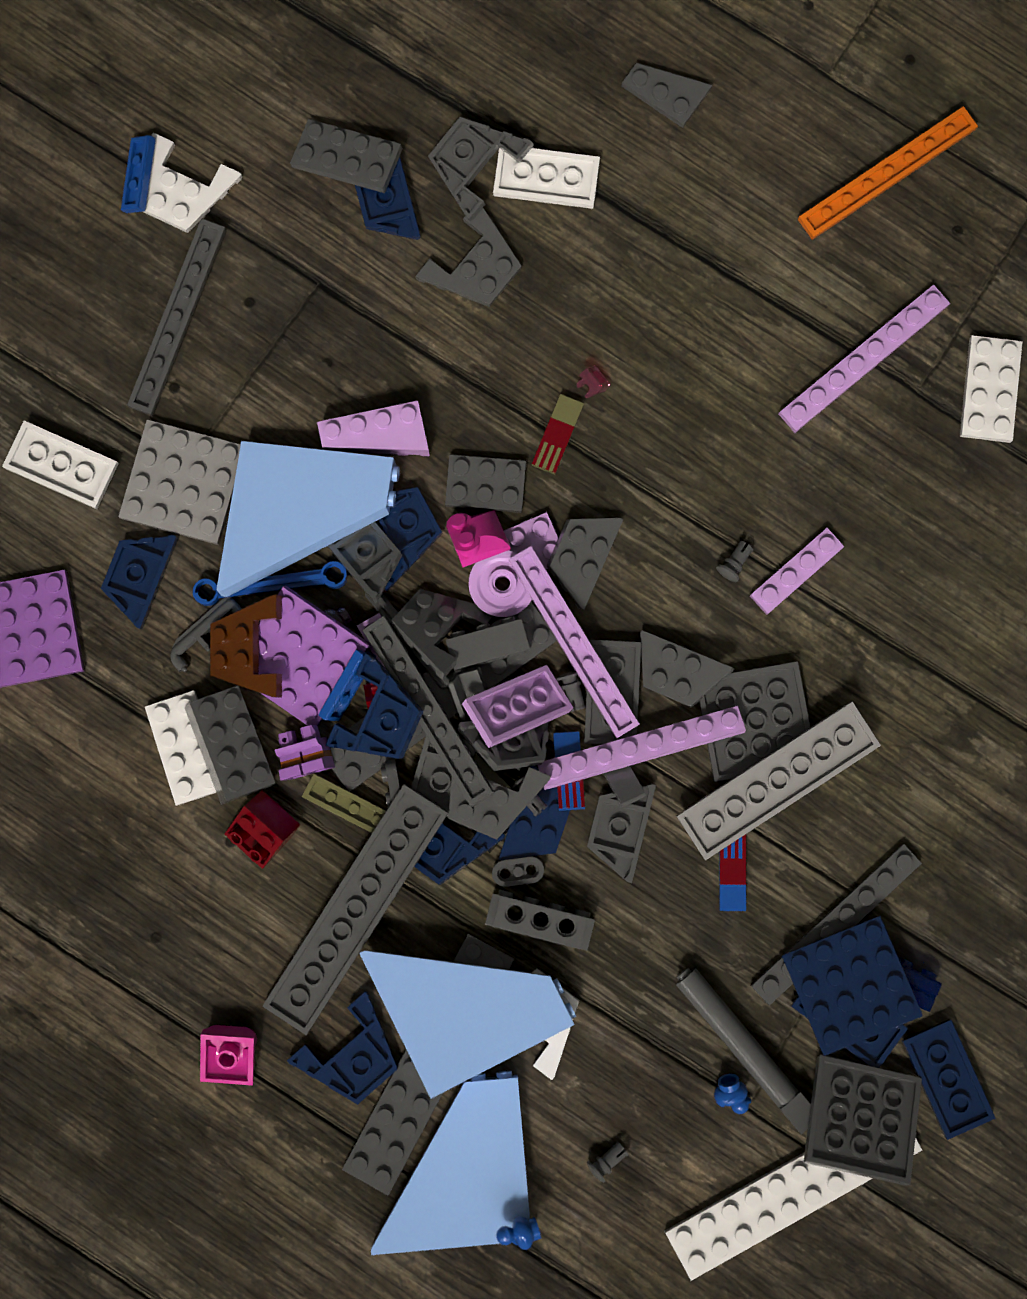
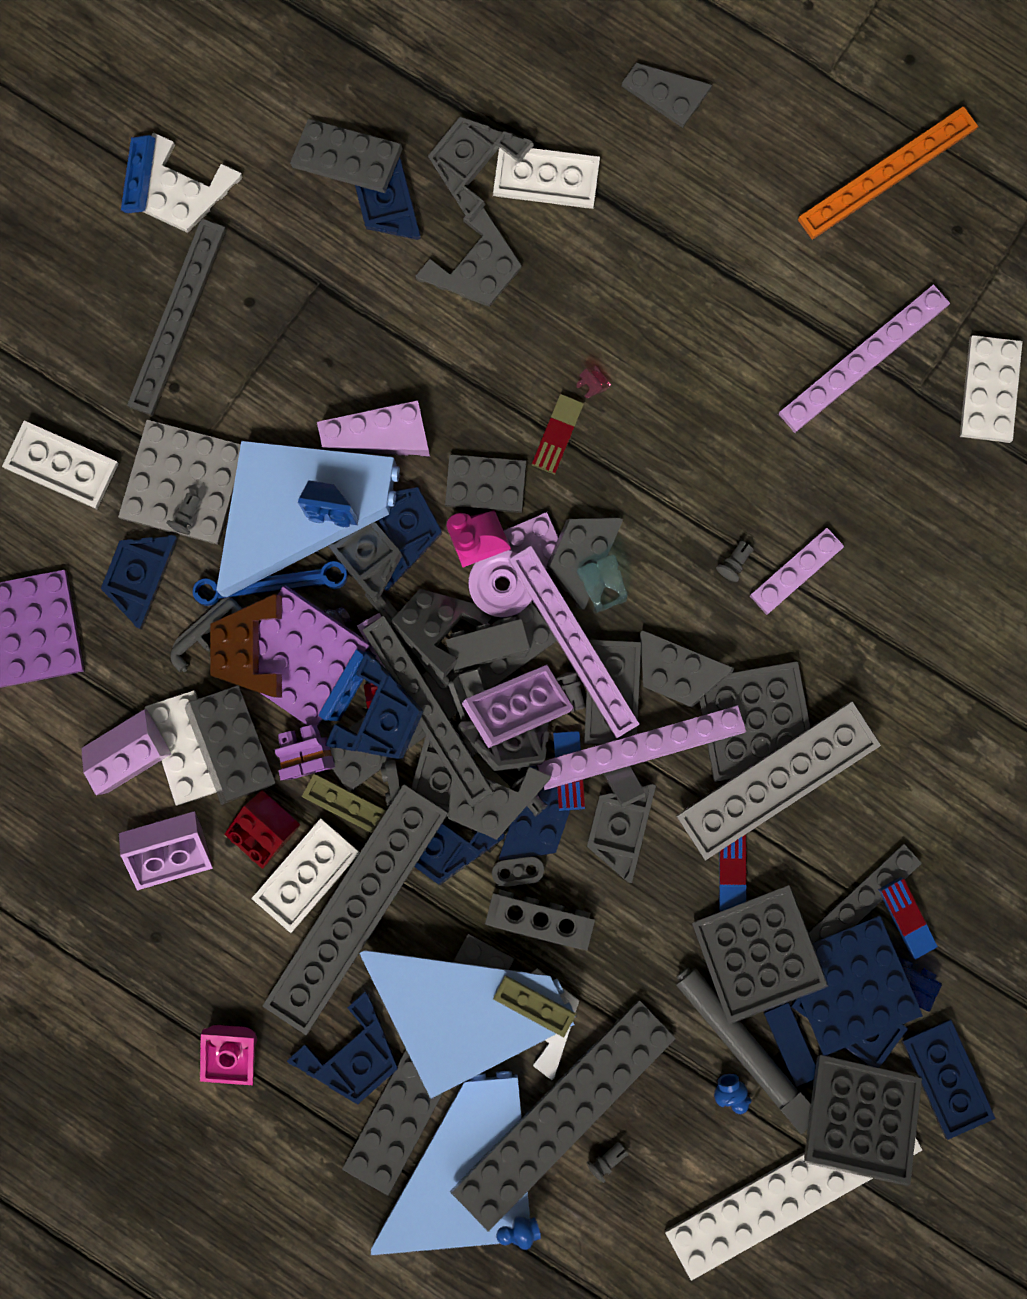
none -> lavender slope [81,709,171,795]
none -> lavender slope [119,811,212,890]
none -> dark grey pin [166,493,202,535]
none -> white plate [251,819,360,933]
none -> blue slope [298,480,358,527]
none -> dark grey plate [450,1000,676,1232]
none -> olive tile [493,975,576,1038]
none -> clear light blue piece [577,554,627,613]
none -> dark grey plate [692,885,829,1024]
none -> dark blue tile [763,1002,816,1087]
none -> tile [878,877,938,959]

